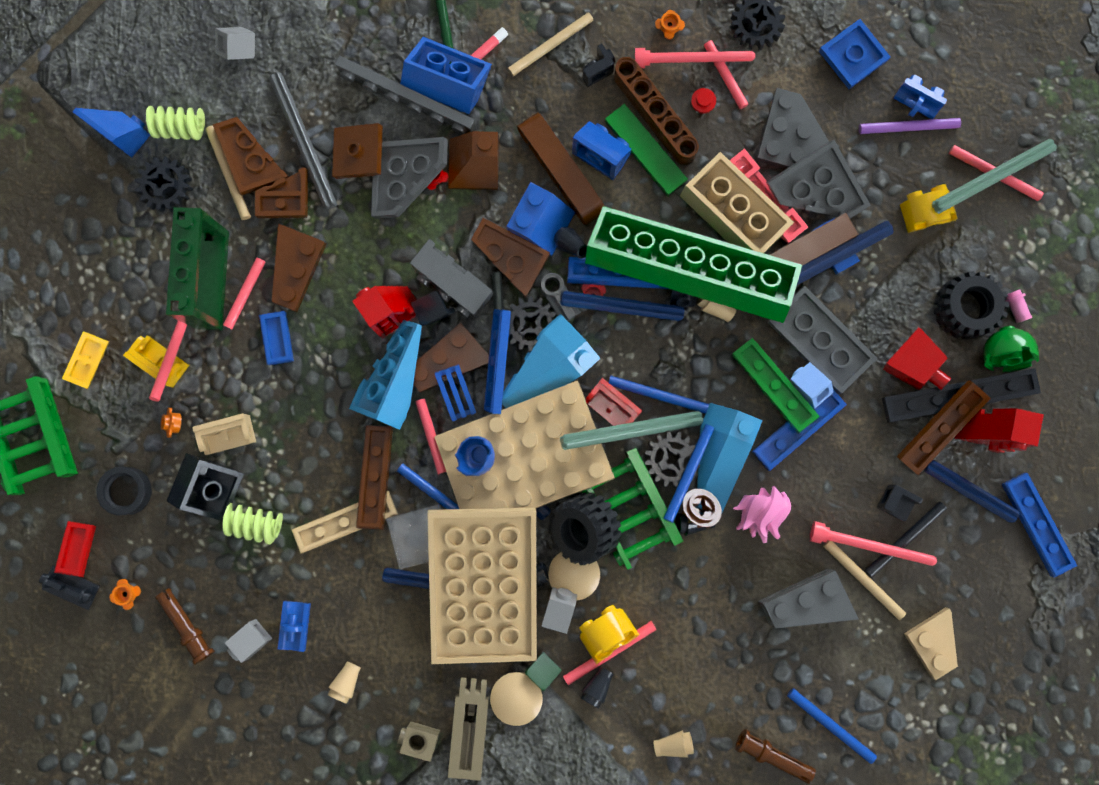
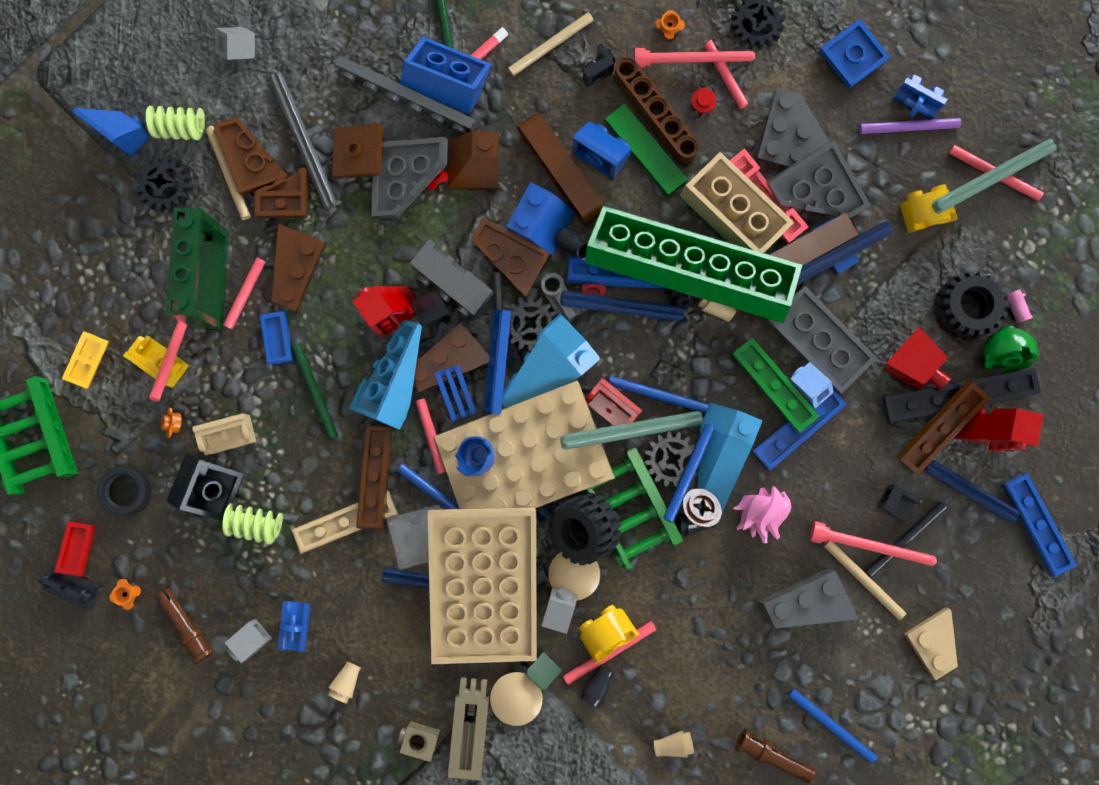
none -> dark green bar [291,343,338,440]

